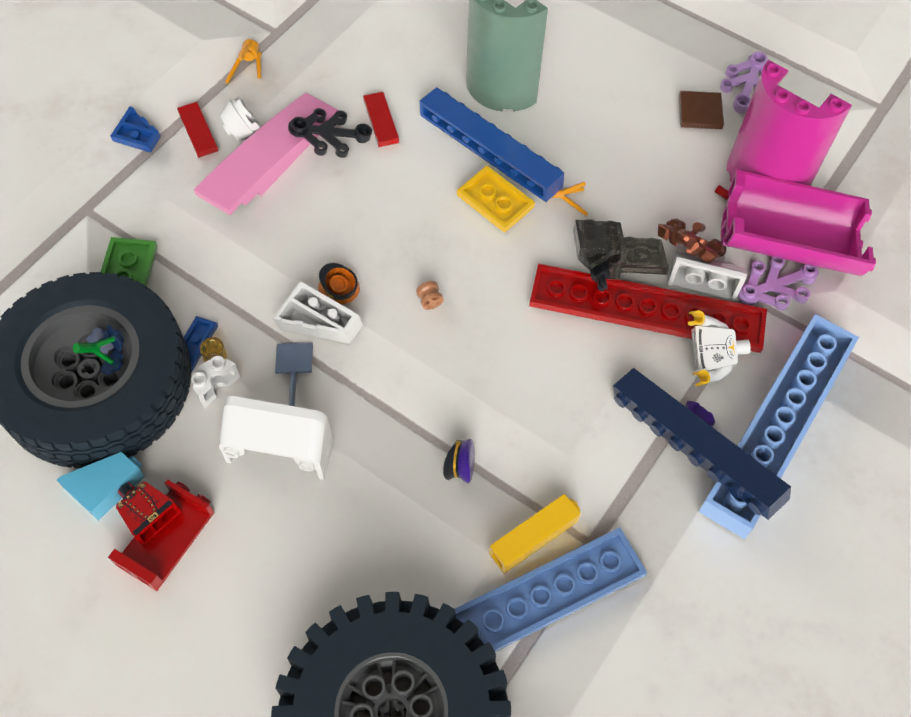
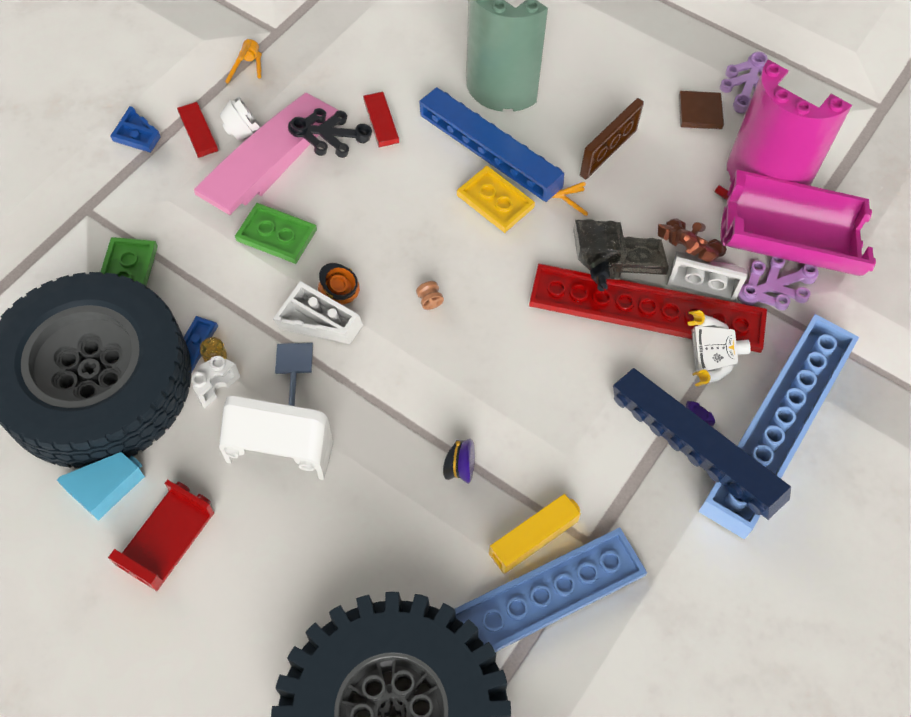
dark blue plant [73,324,124,375] -> none
red torso [116,482,182,546] -> none
none -> bright green plate [235,203,317,264]
none -> reddish brown tile [580,98,644,180]

